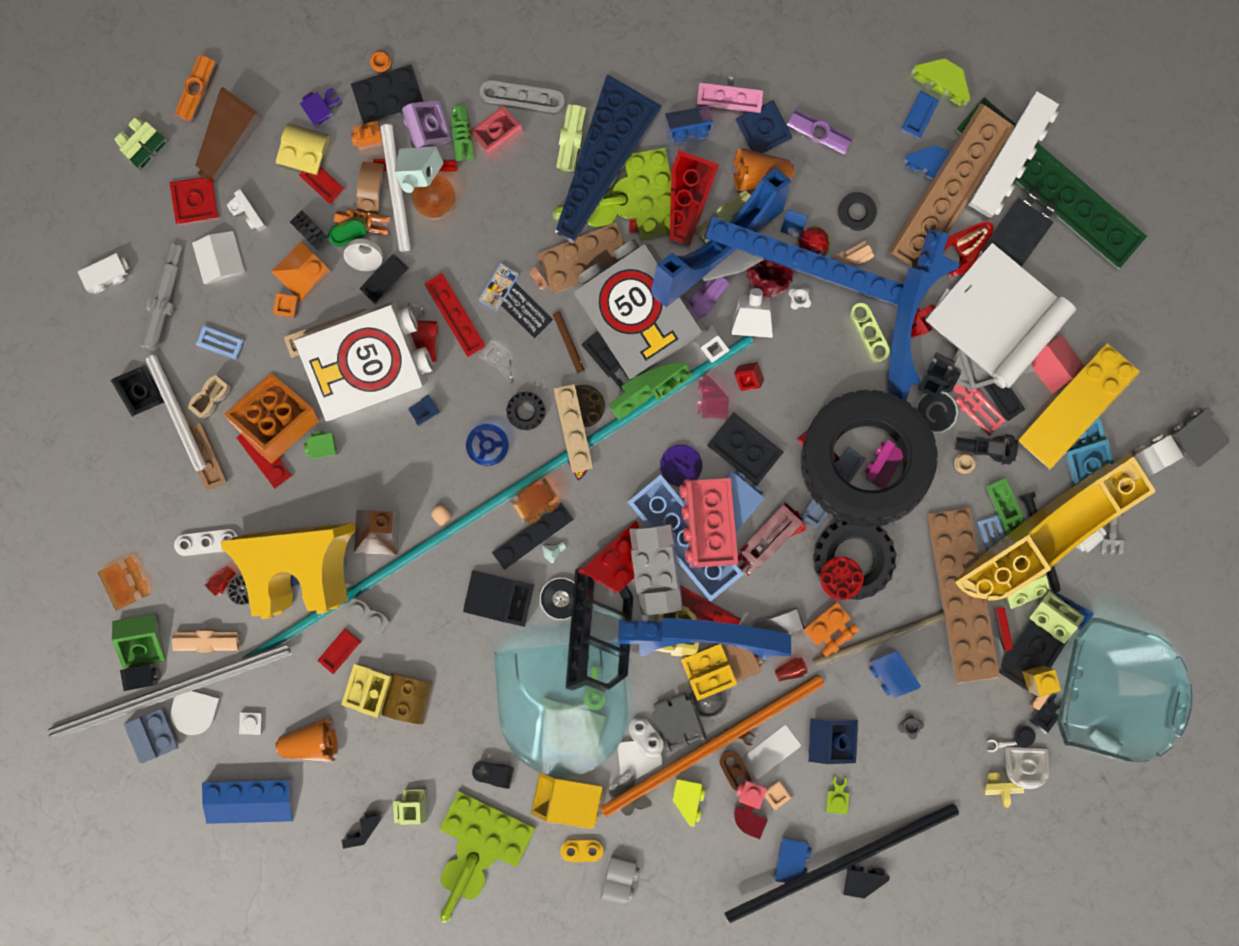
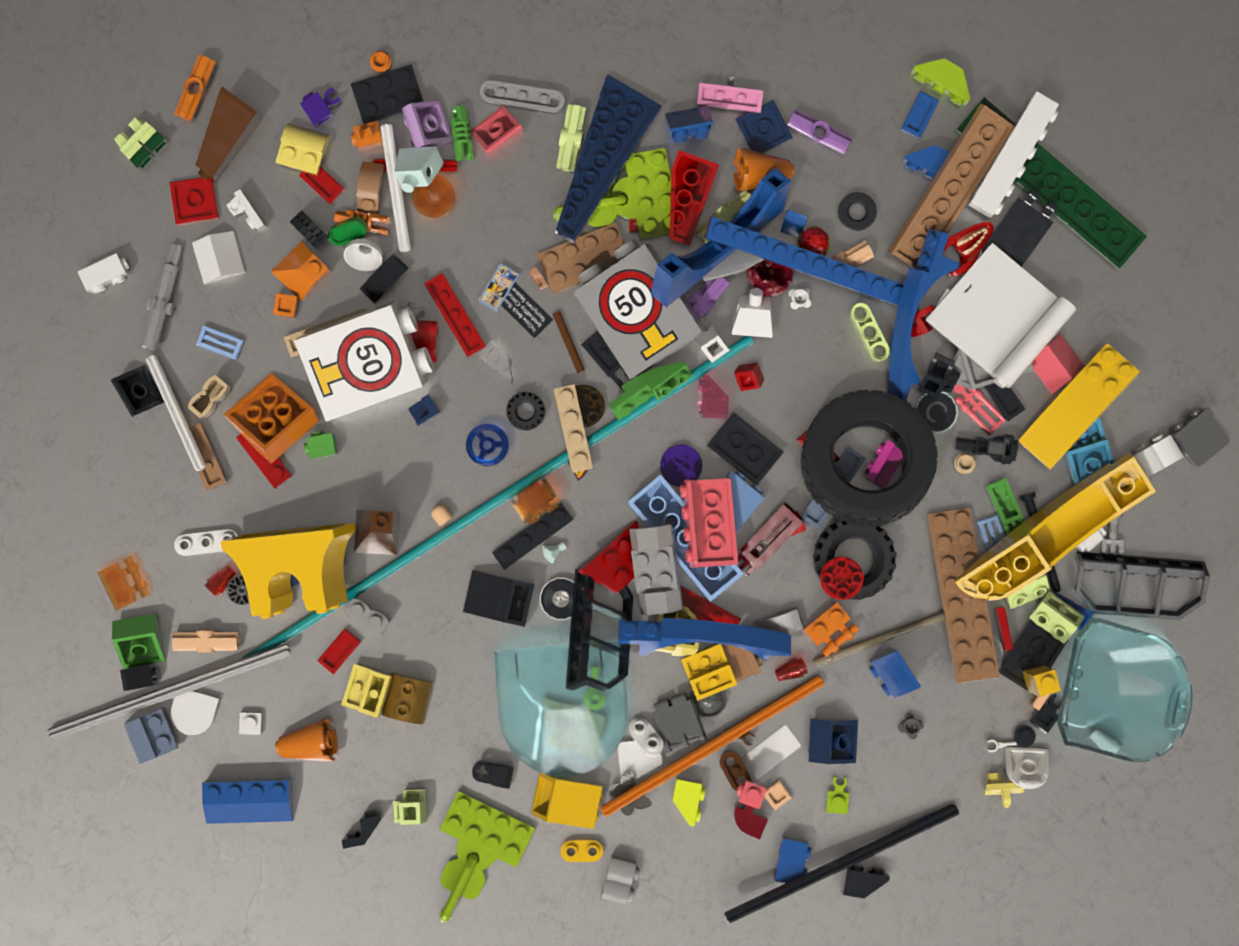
none -> black plate [1075,551,1210,620]

